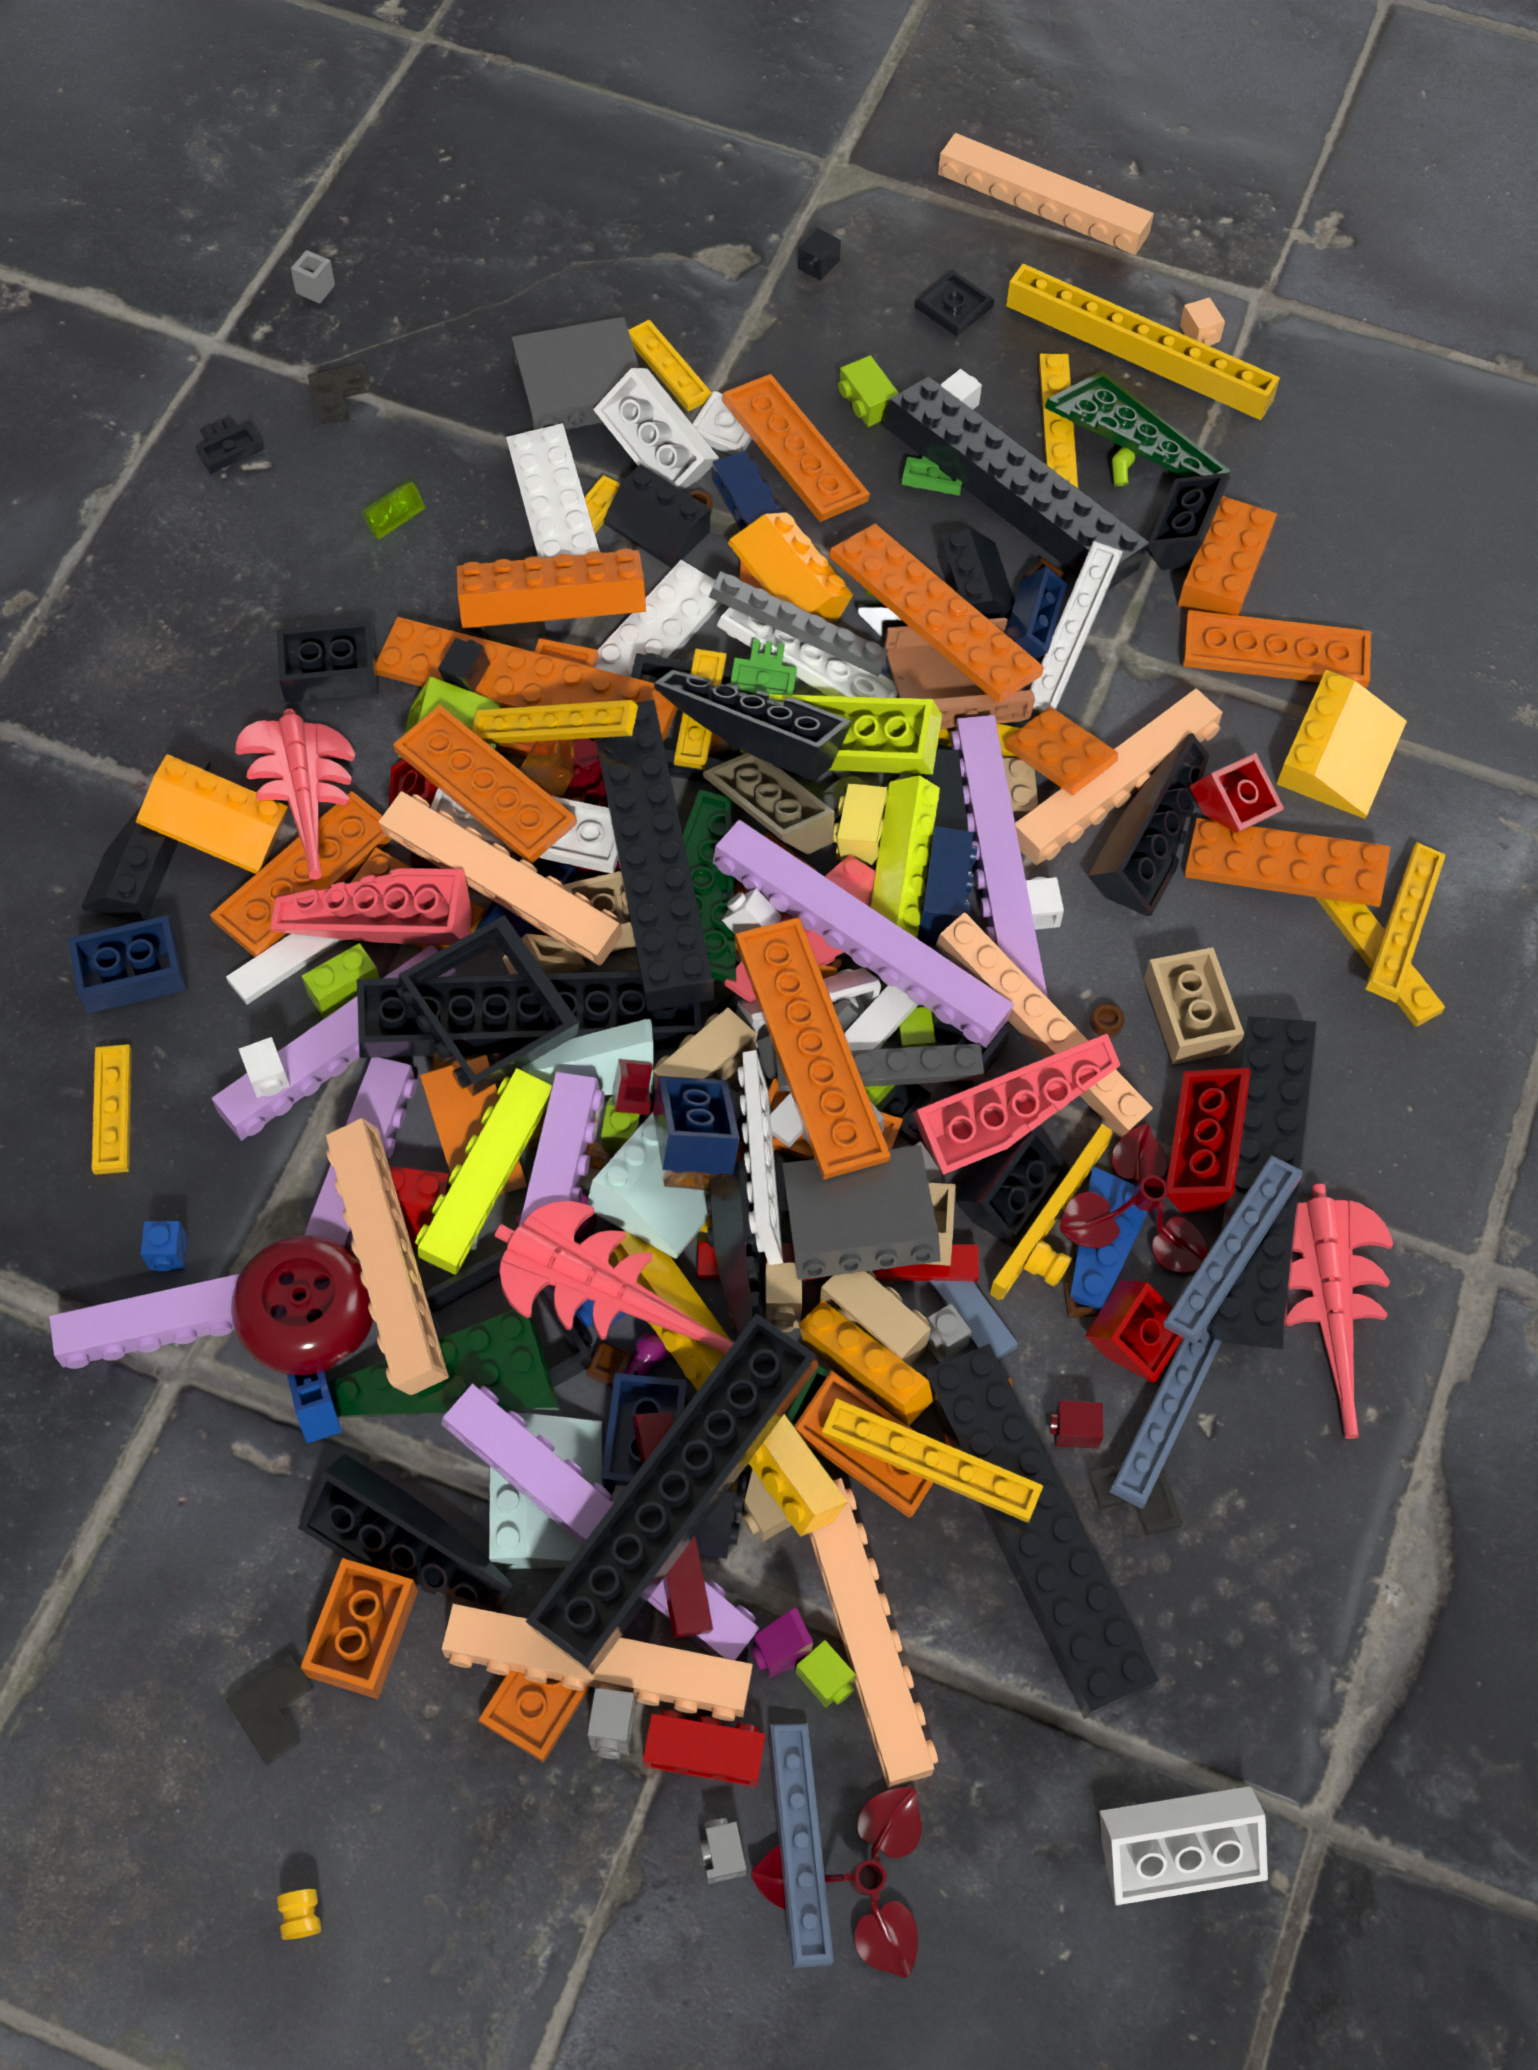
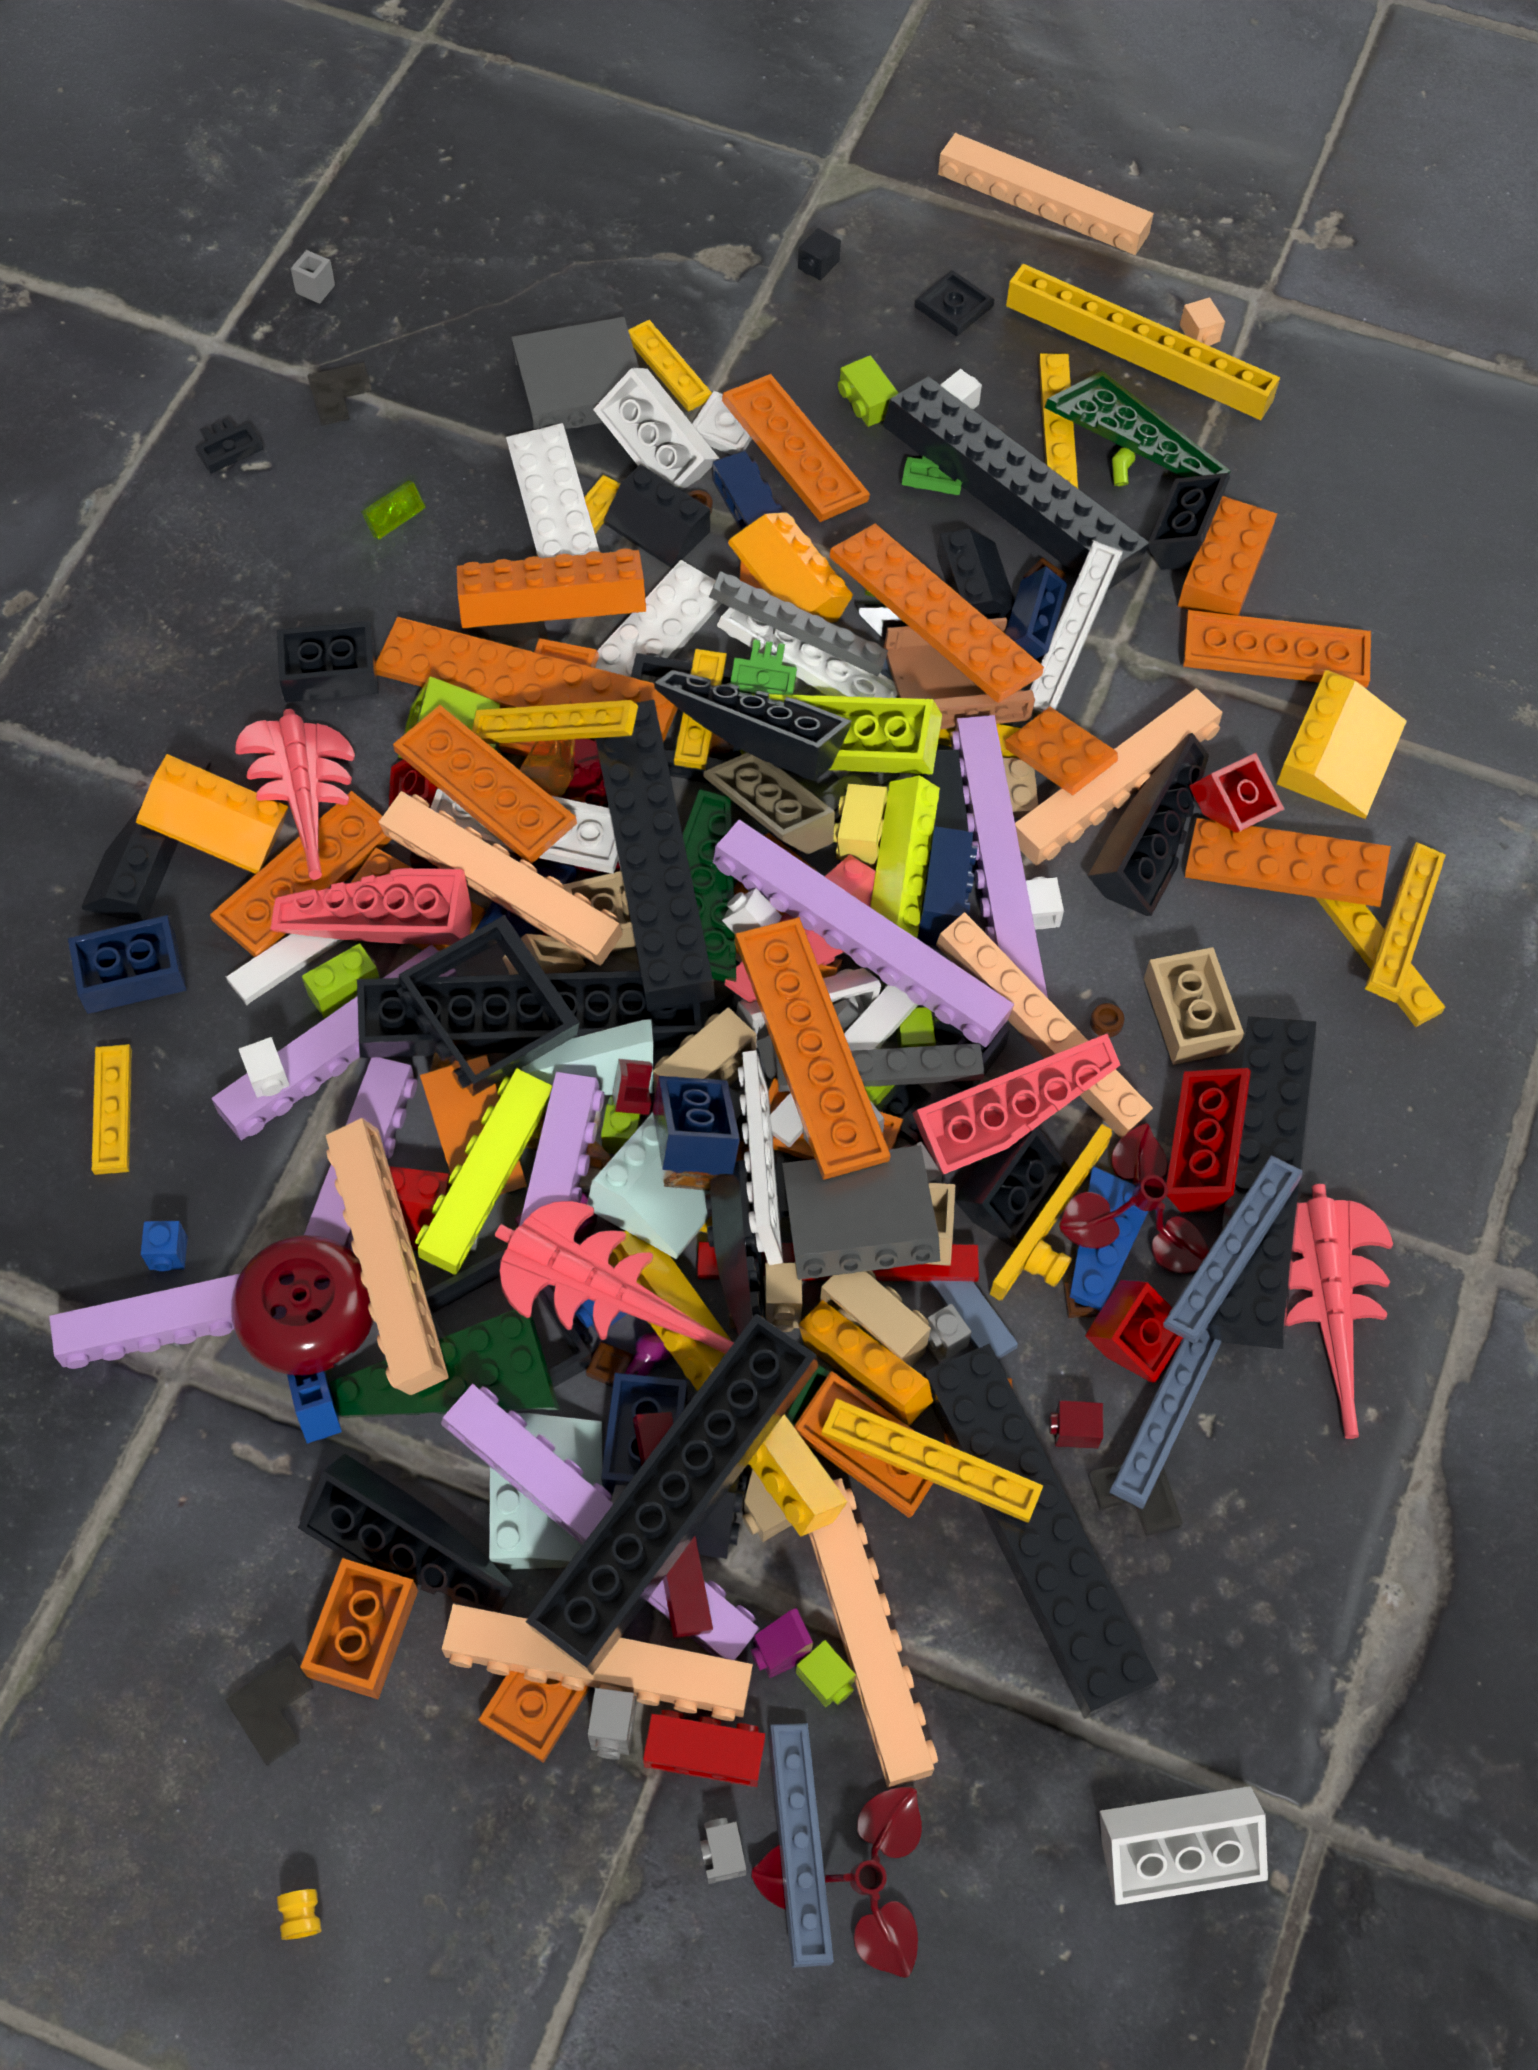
black brick [438,638,490,693] -> none

